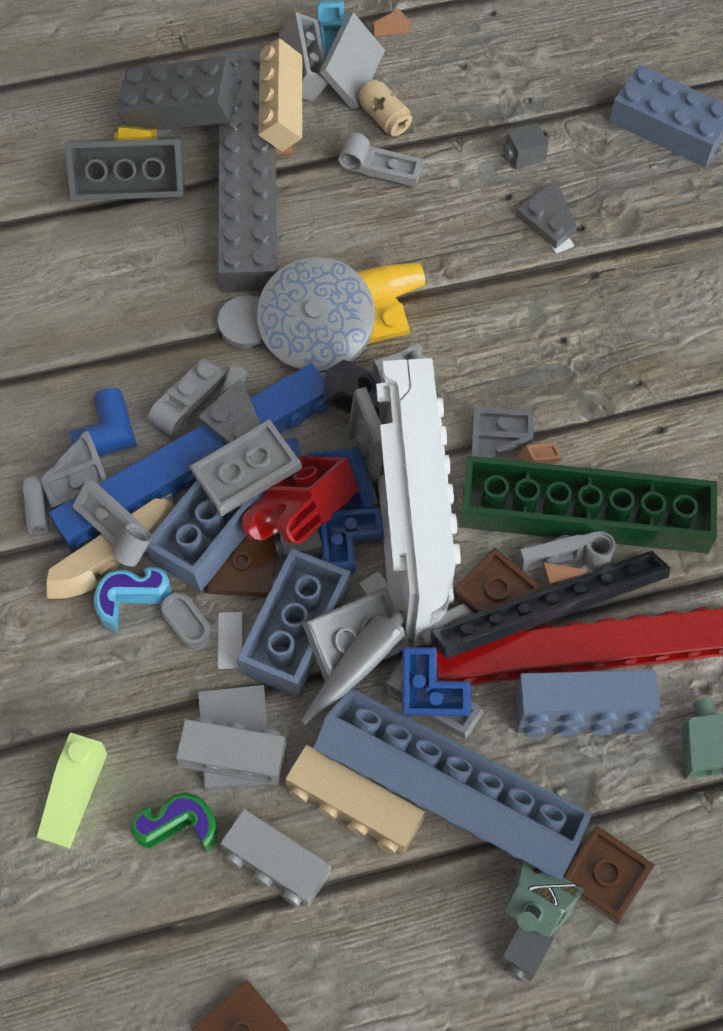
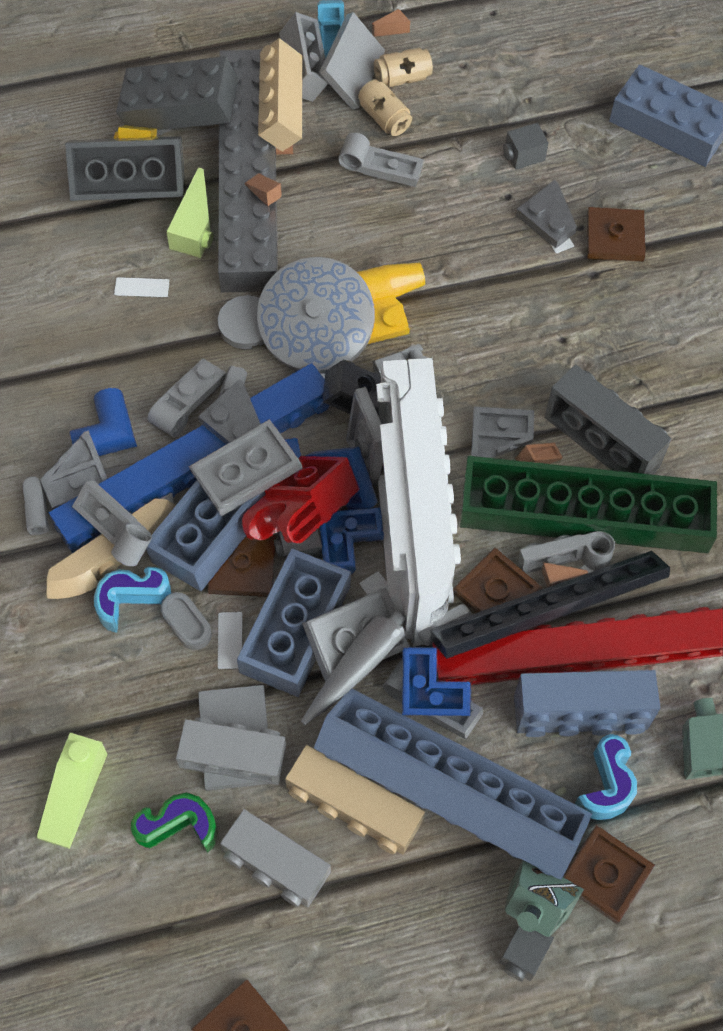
none -> white sticker [114,277,170,297]
none -> yellowish green slope [167,167,213,258]
none -> nougat piece [245,173,281,206]
none -> tan piece [374,48,433,88]
none -> dark grey brick [544,364,672,475]
none -> medium azure animal [575,734,637,820]
none -> reddish brown plate [587,207,646,262]

